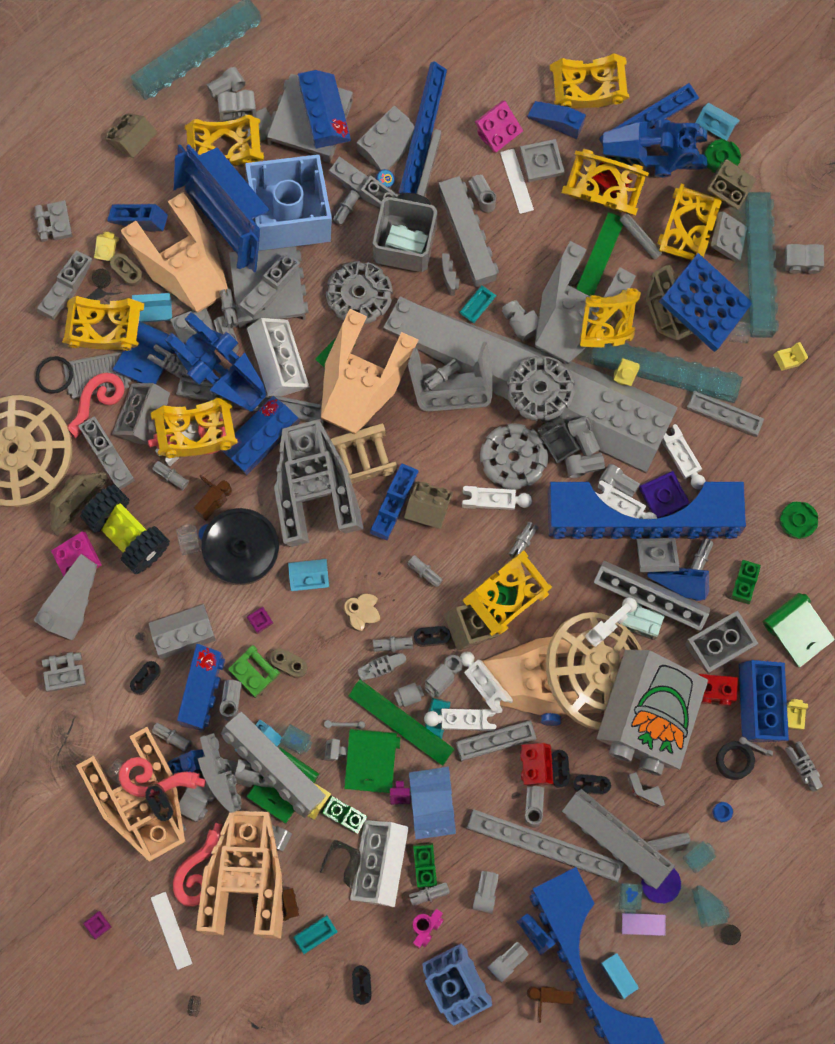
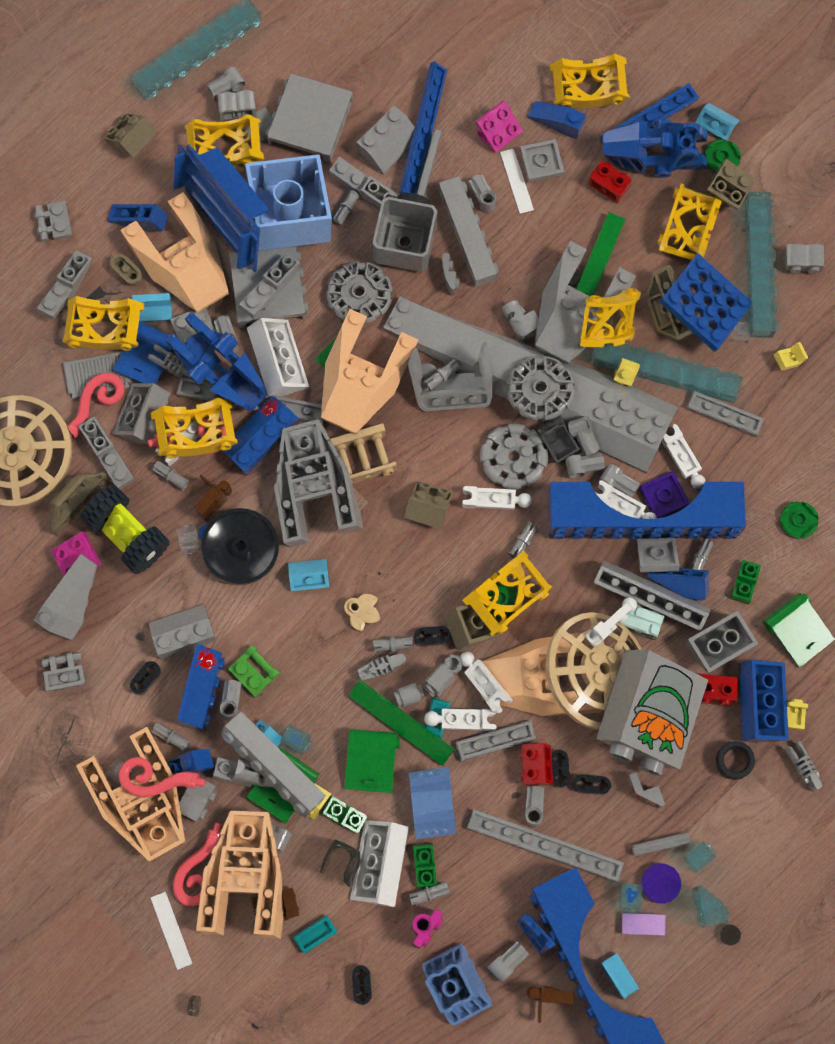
black piece [35,356,73,394] -> none
magenta tile [83,911,112,940] -> none
clear smoke tile [92,268,111,288] -> none
light yellow bracket [94,232,119,261] -> none
black beam [145,784,174,821] -> none
light grey slope [198,733,242,813] -> none
light grey pin [219,289,238,328] -> none
magenta tile [247,607,274,634] -> none
dark tan plate [270,649,308,678] -> none
blue slope [298,70,351,149] -> none
light grey hinge [324,720,365,729] -> none
light grey tile [324,739,348,761] -> none
blue slope [370,463,419,541] -> none
tile [375,169,395,188] -> none
light aqua brick [385,225,428,254] -> none
magenta tile [390,781,410,805] -> none
light grey axle [407,555,443,587] -> none
teal tile [459,285,497,323] -> none
light grey piece [472,871,499,914] -> none
blue tile [541,713,561,726] -> none
yellow fence [561,149,649,216] -> none
light grey brick [562,789,675,889] -> none
light grey axle [620,213,662,259] -> none
light grey plate [711,212,747,261] -> none
blue tile [712,802,733,823] -> none
light grey hinge [739,737,773,756] -> none

